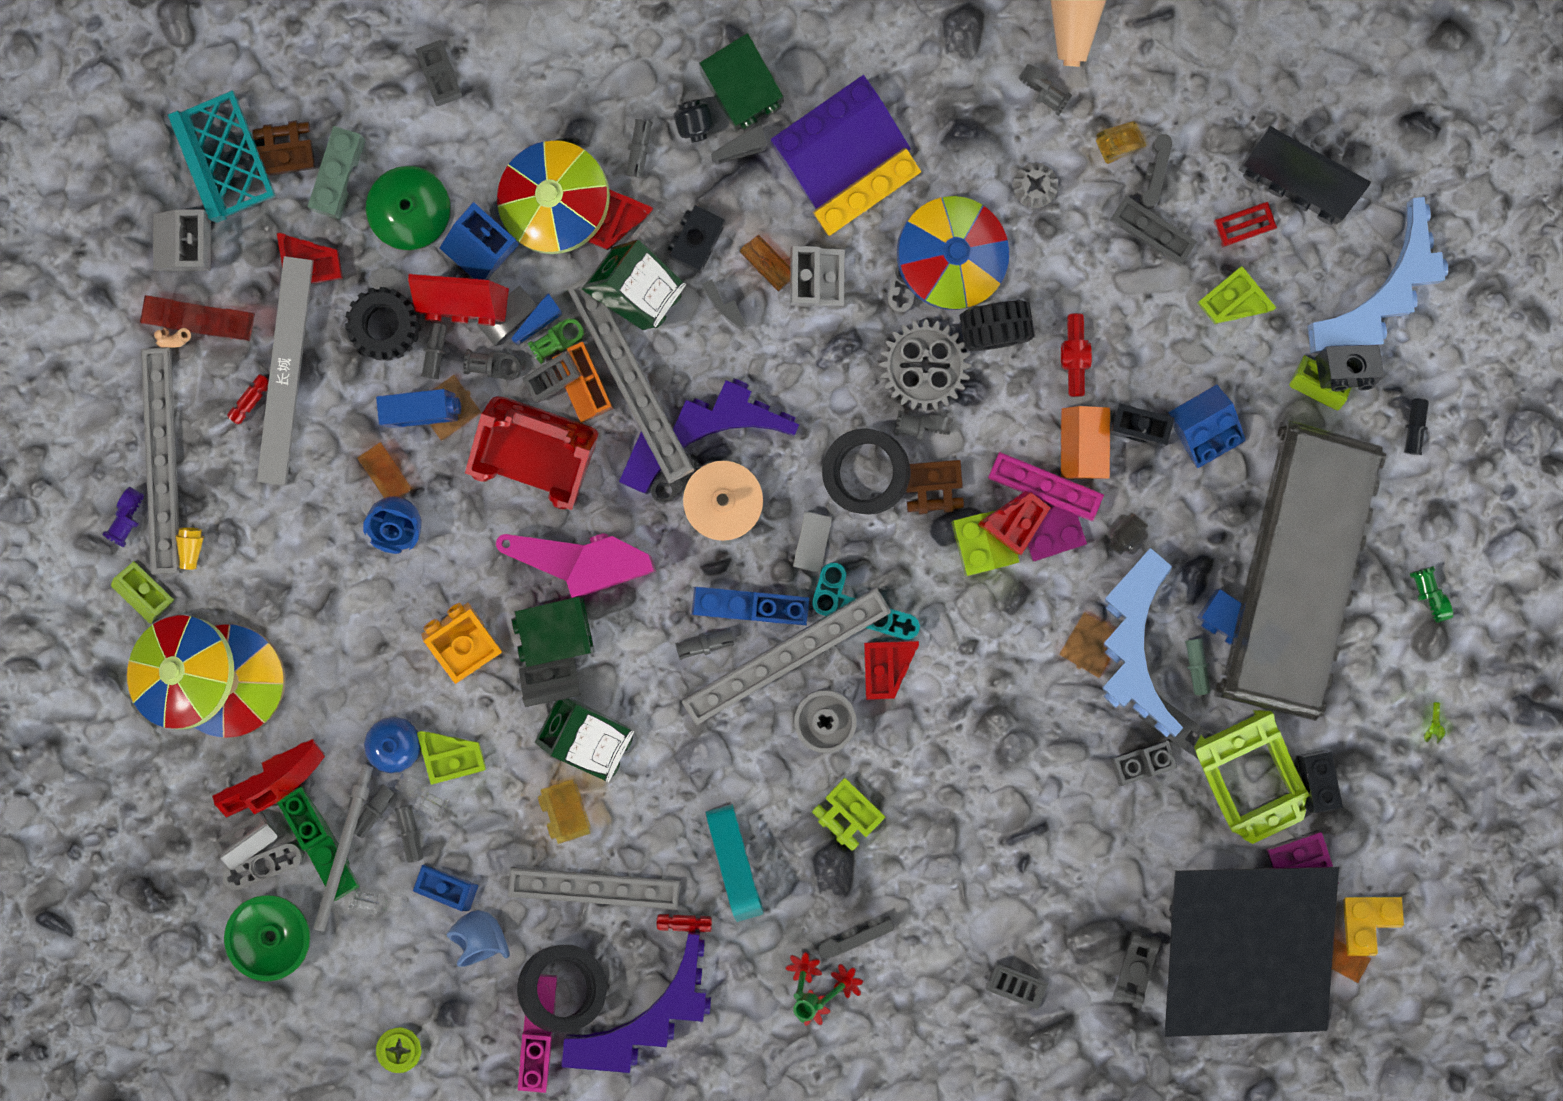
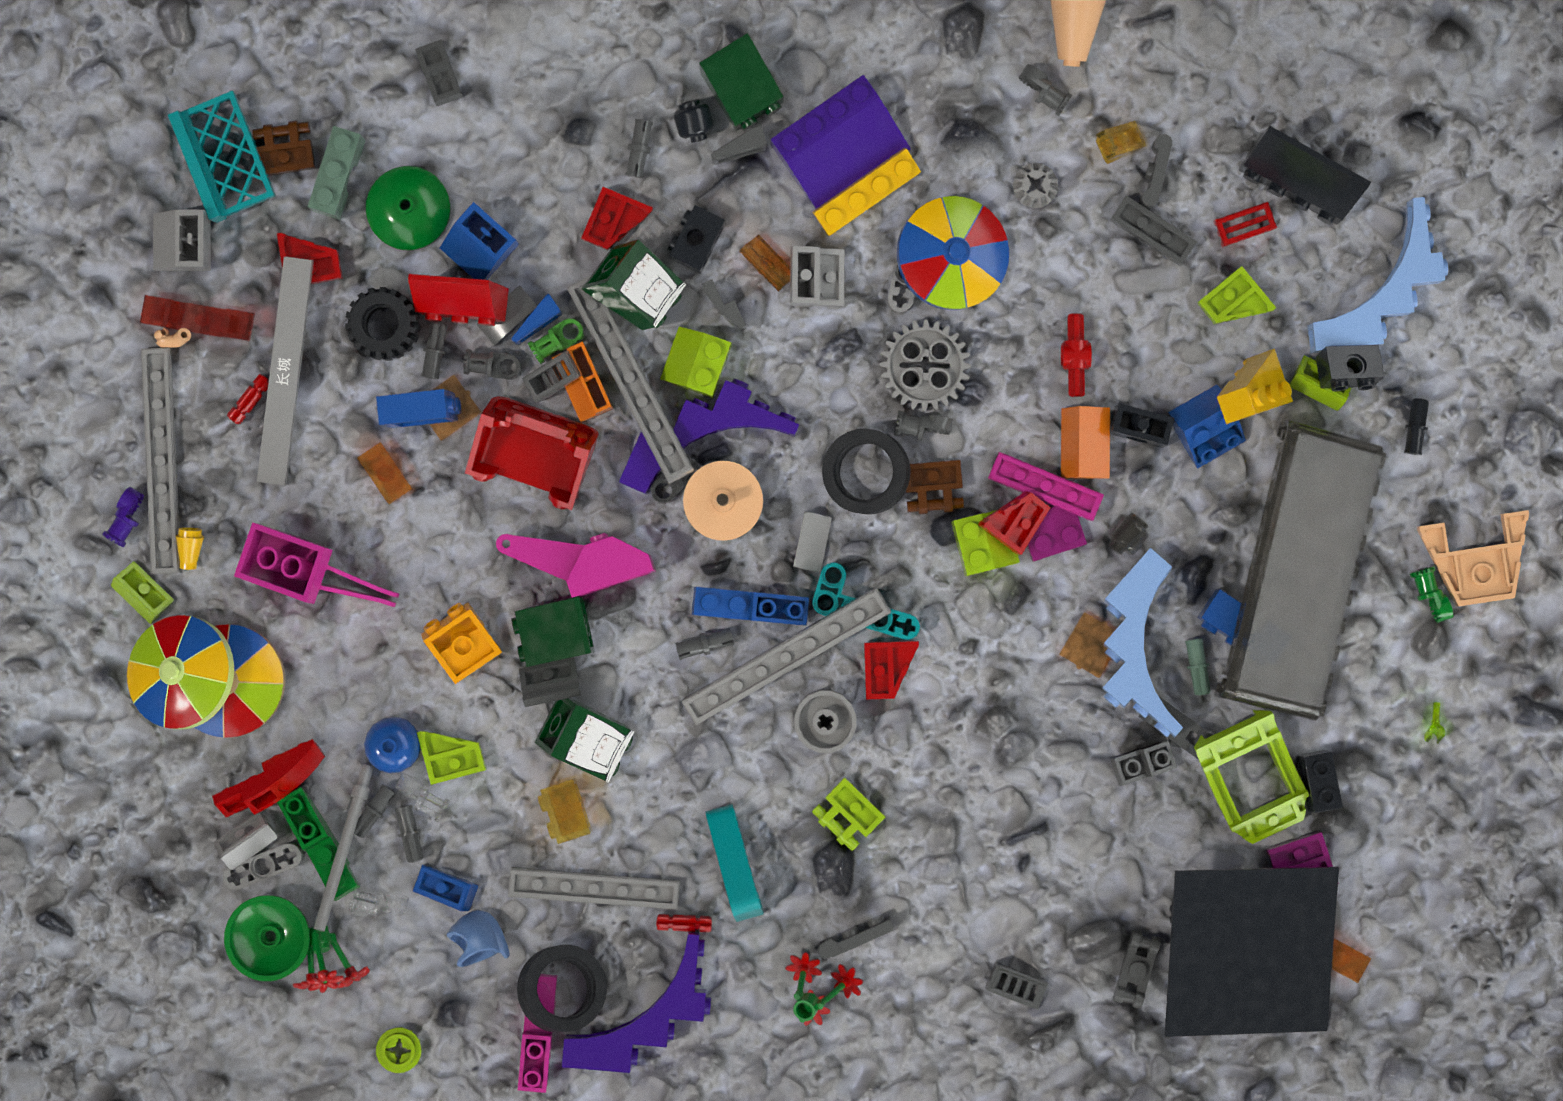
blue cylinder [363,496,422,554] -> none
dish [497,140,610,254] -> none
black tyre [959,300,1035,351] -> none
yellow plate [1343,897,1404,956] -> none
none -> dark pink slope [234,522,400,607]
none -> plant [293,925,370,993]
none -> lime slope [660,326,732,398]
none -> yellow wedge [1217,349,1293,424]
none -> light nougat wing [1417,510,1529,606]

